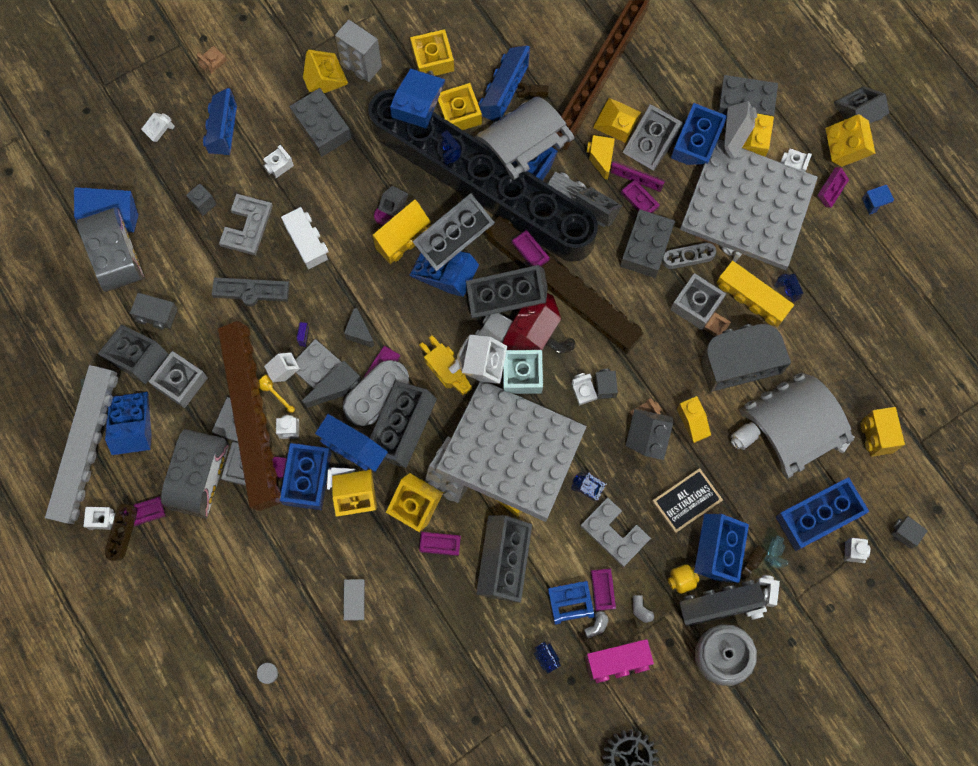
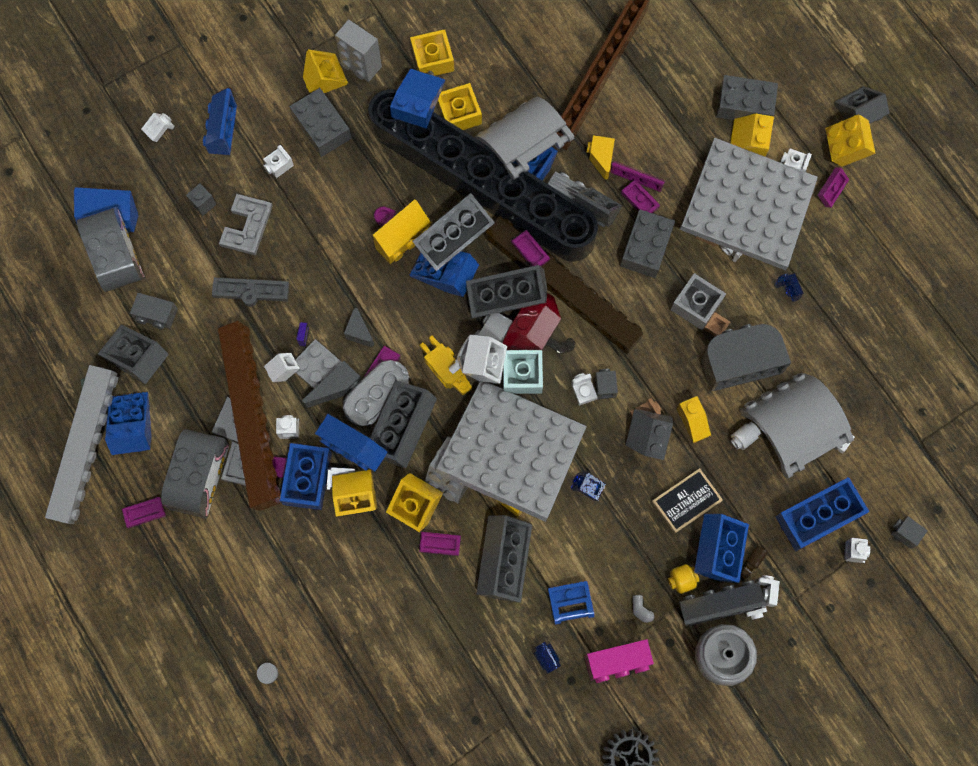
white brick [84,507,115,530] -> none
dark brown beam [105,504,137,561] -> none
light grey brick [149,351,208,408] -> none
medium nougat bracket [196,46,227,74] -> none
yellow hinge [259,375,295,413] -> none
white brick [281,207,329,269] -> none
light grey tile [344,579,365,621] -> none
dark grey brick [378,186,408,217] -> none
clear blue bracket [441,130,461,165] -> none
blue slope [479,46,530,122] -> none
dark brown bar [517,83,549,98] -> none
light grey plate [580,498,651,567] -> none
light grey arm [584,611,608,639] -> none
magenta tile [591,569,616,611] -> none
yellow slope [593,98,641,143] -> none
light grey slope [622,104,684,171] -> none
light grey beam [662,243,716,269] -> none
blue slope [671,103,727,165] -> none
yellow brick [716,261,794,328] -> none
light grey slope [724,101,757,159] -> none
clear light blue bracket [765,536,789,569] -> none
yellow brick [861,407,905,457] -> none
blue panel [862,185,894,215] -> none

